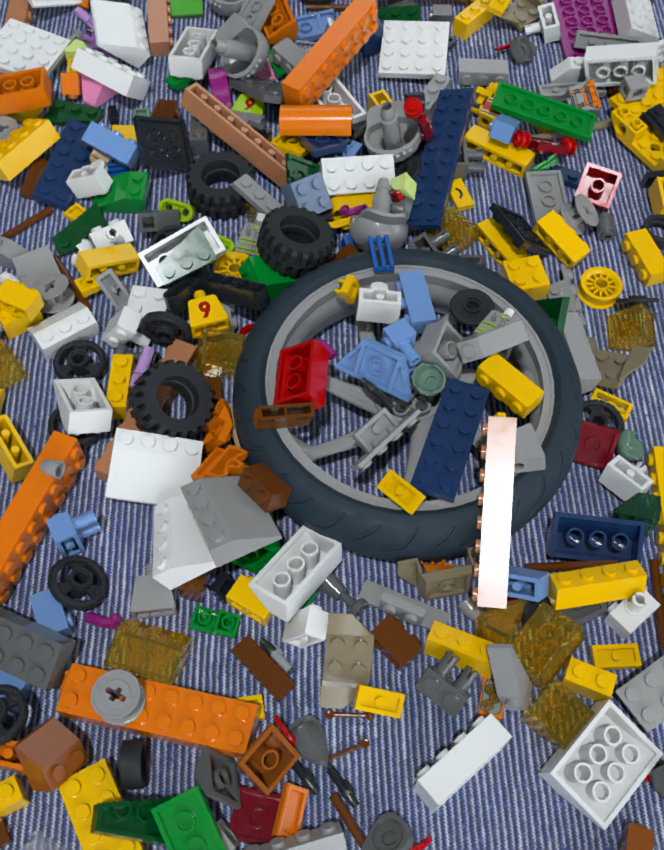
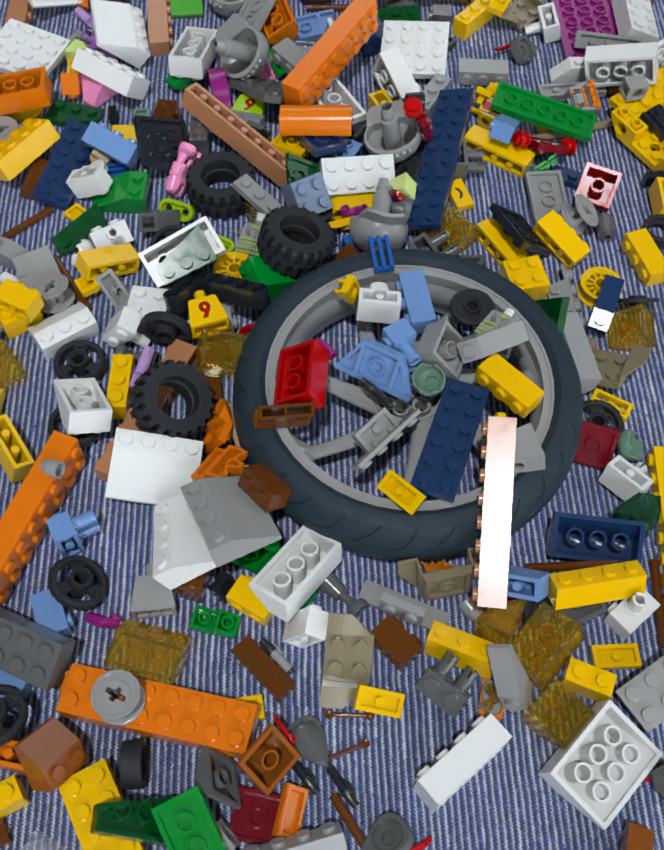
none -> bright pink piece [165,142,202,199]
none -> white brick [372,47,420,102]
none -> dark blue slope [586,274,625,335]

